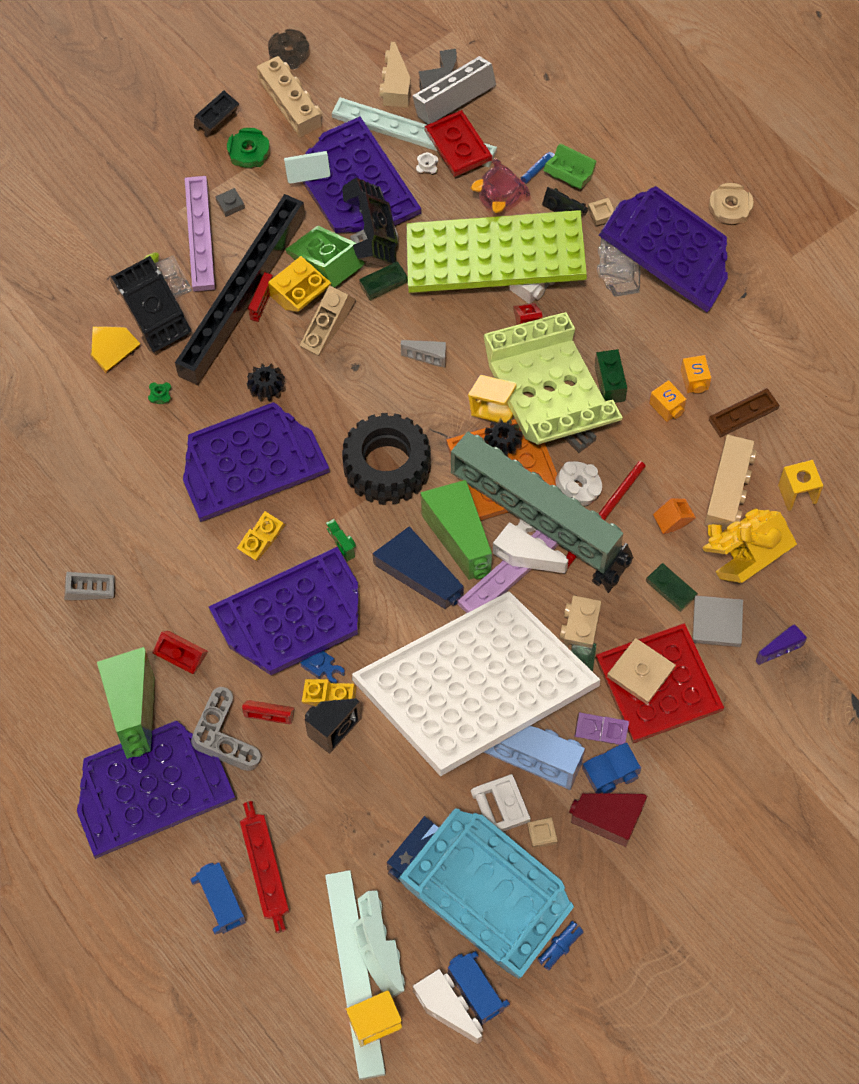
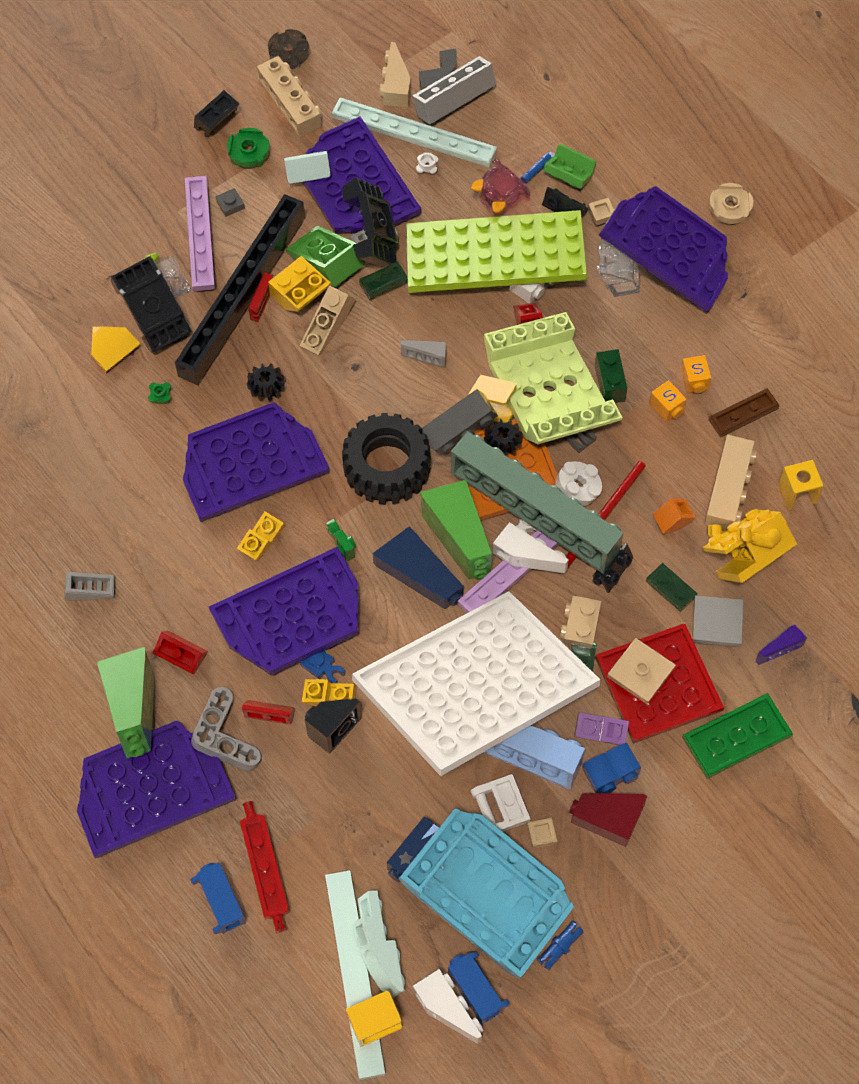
red tile [425,110,492,177] -> none
none -> dark grey brick [422,389,498,455]
none -> green tile [682,693,793,779]

